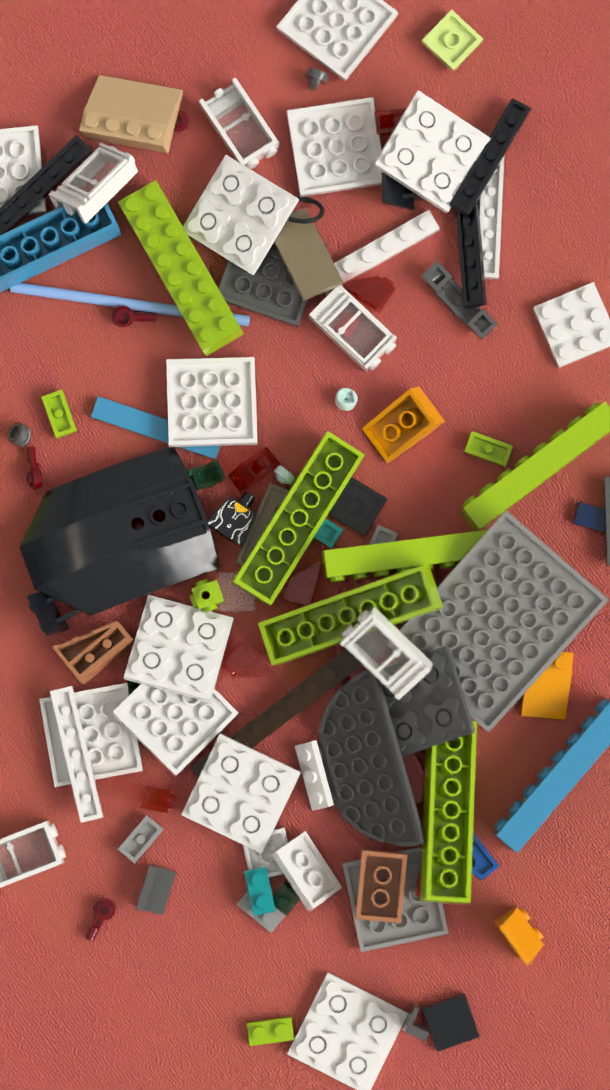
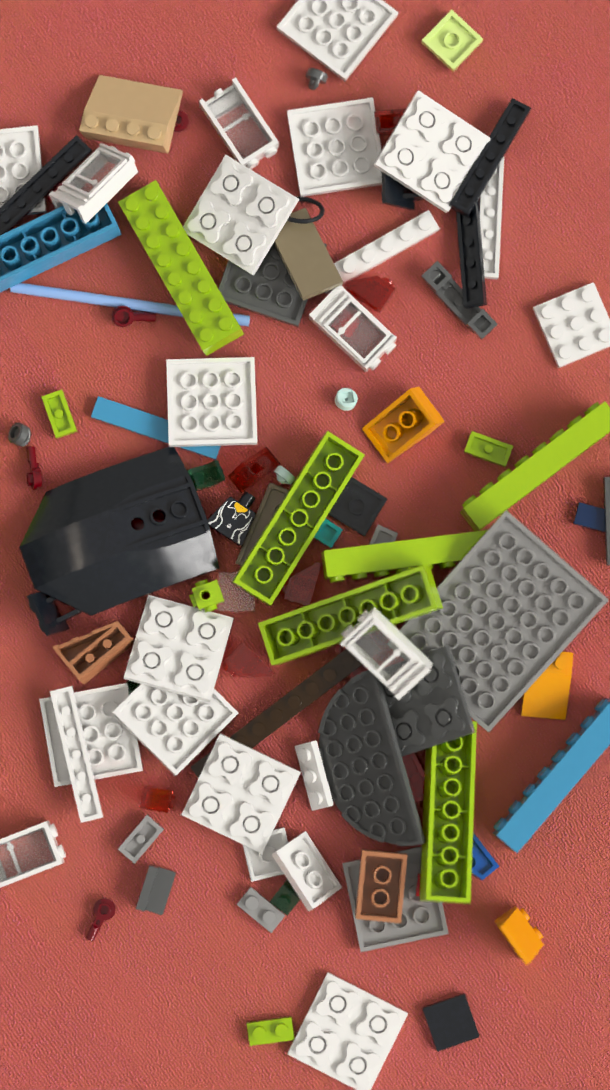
teal plate [244,867,276,916] -> none
dark grey panel [402,1001,429,1041] -> none

